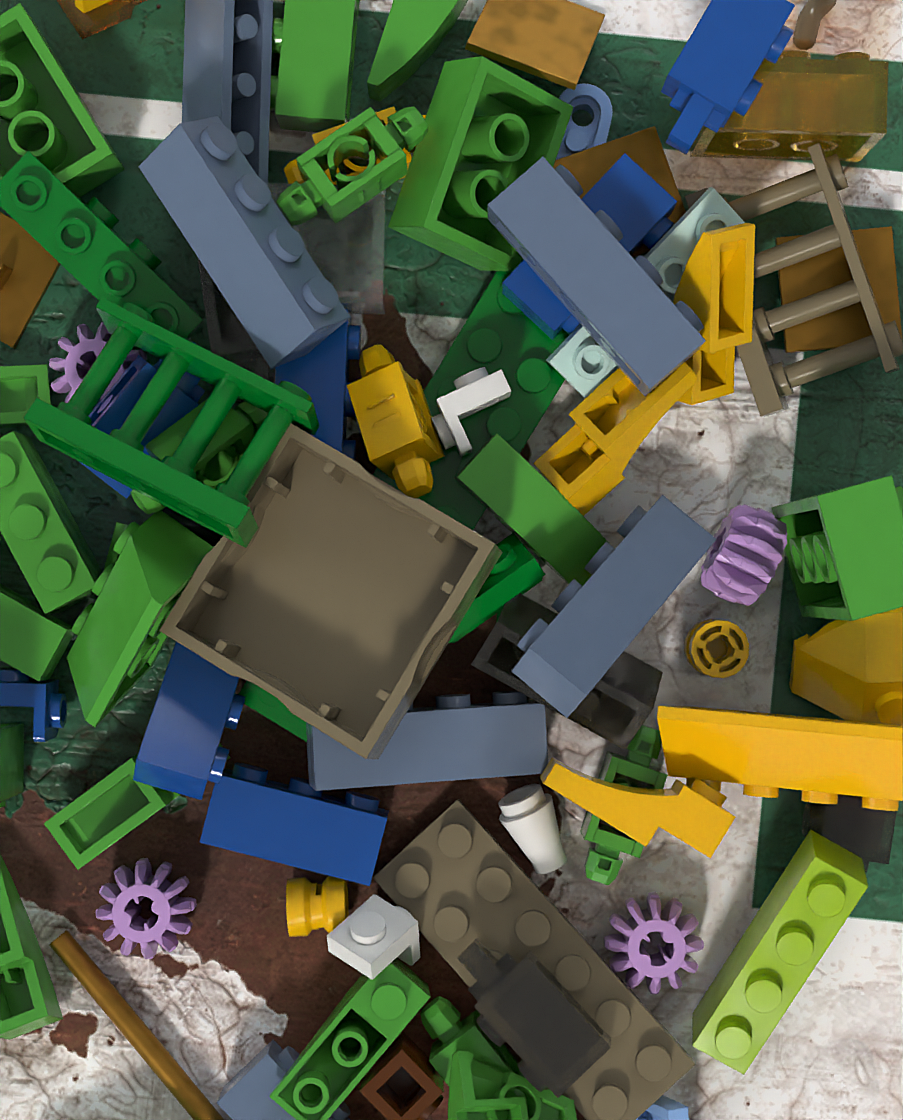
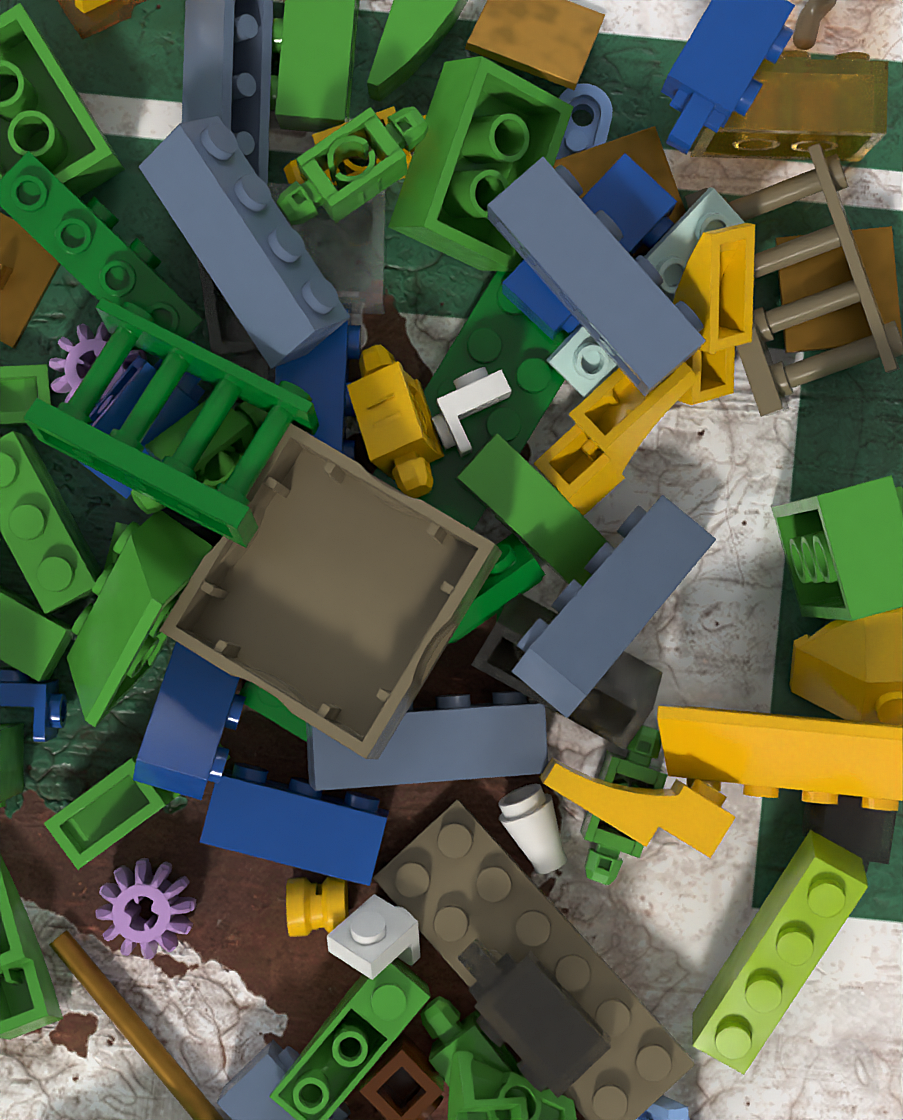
lavender gear [604,892,704,994] -> none
yellow wheel [684,619,749,678] -> none
lavender gear [701,504,788,606] -> none

